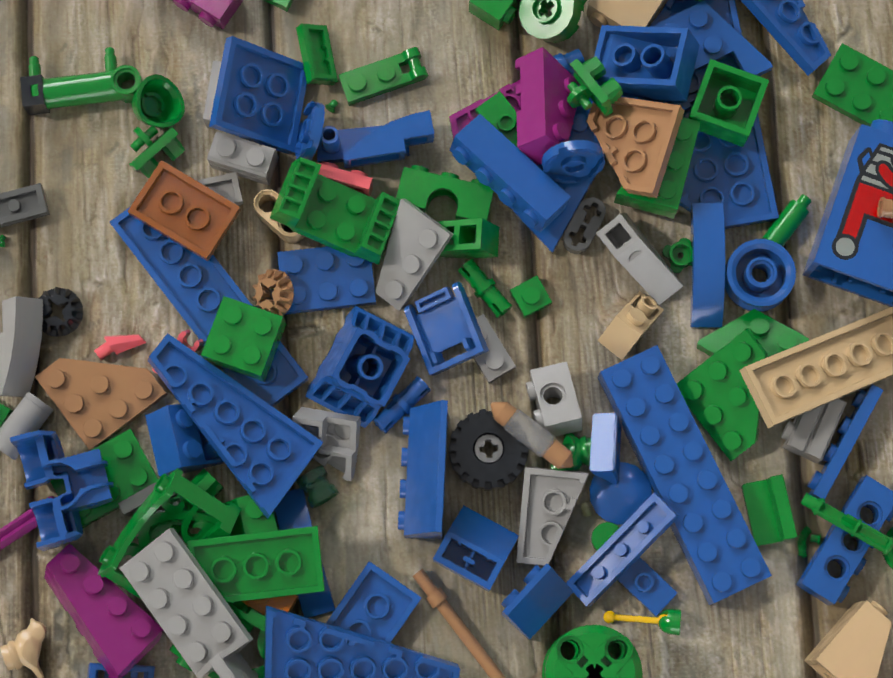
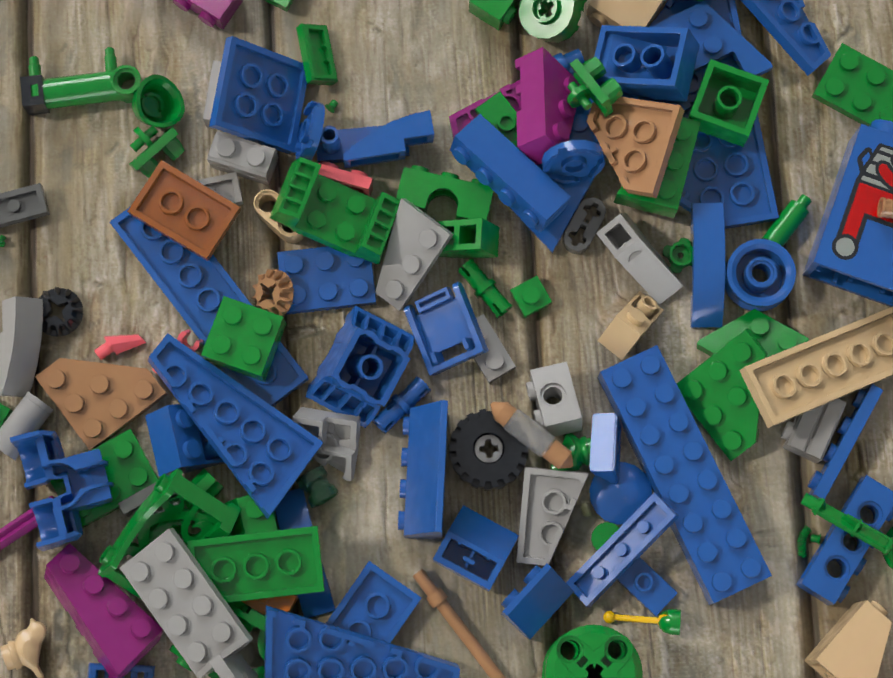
green plate [338,47,429,106] -> none
green panel [741,474,797,546] -> none

